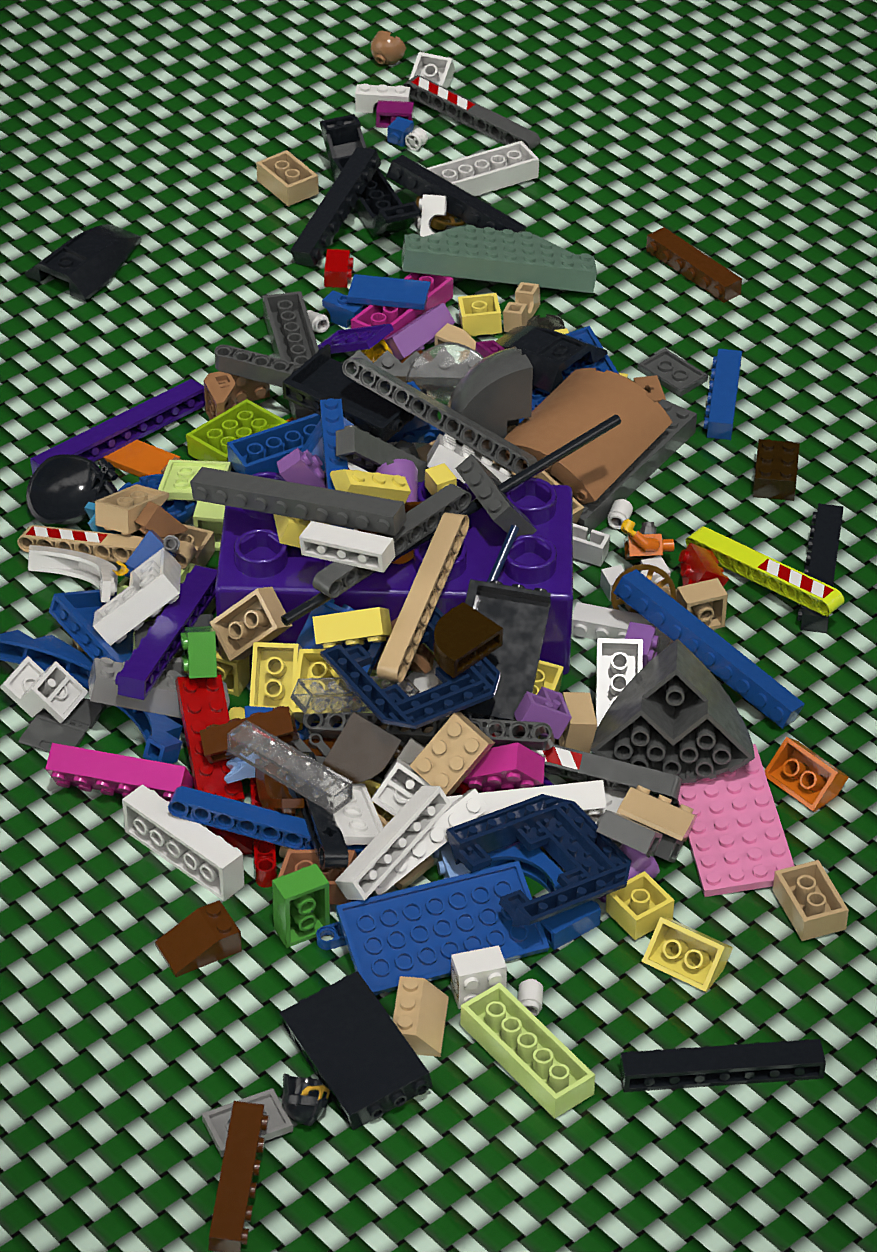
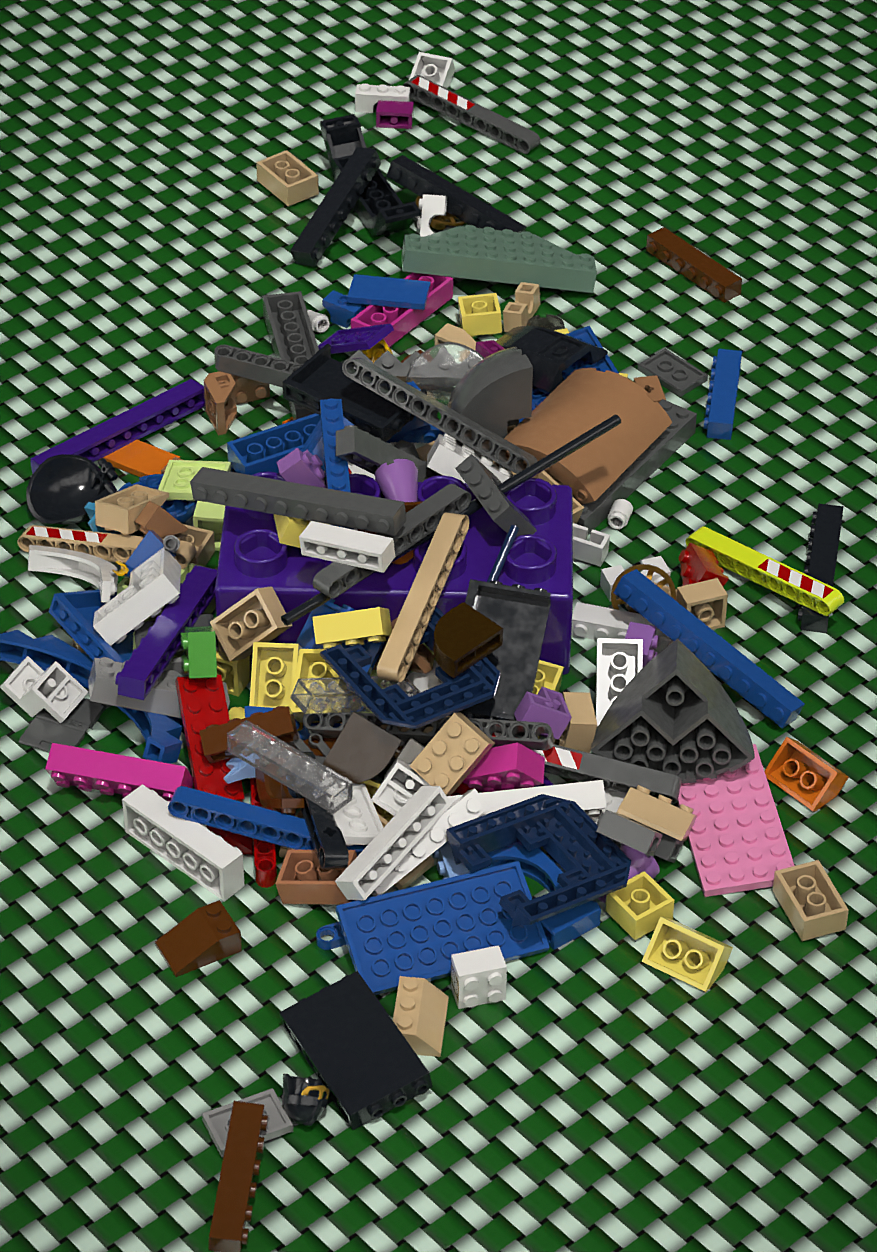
black wedge [25,224,141,301] -> none
lime slope [186,399,288,462] -> none
bright green brick [272,864,330,948] -> none
red brick [324,249,354,288] -> none
light yellow slope [330,469,411,504] -> none
medium nougat cylinder [371,30,406,65] -> none
medium lavender brick [385,303,455,361] -> none
blue brick [387,117,414,147] -> none
white wheel [405,128,428,151] -> none
light yellow brick [425,463,457,495] -> none
white brick [426,141,539,196] -> none
yellowish green brick [460,983,595,1119] -> none
white brick [518,979,543,1016] -> none
black brick [620,1039,826,1092] -> none
orange torso [621,519,674,560] -> none
dark brown brick [753,439,800,501] -> none

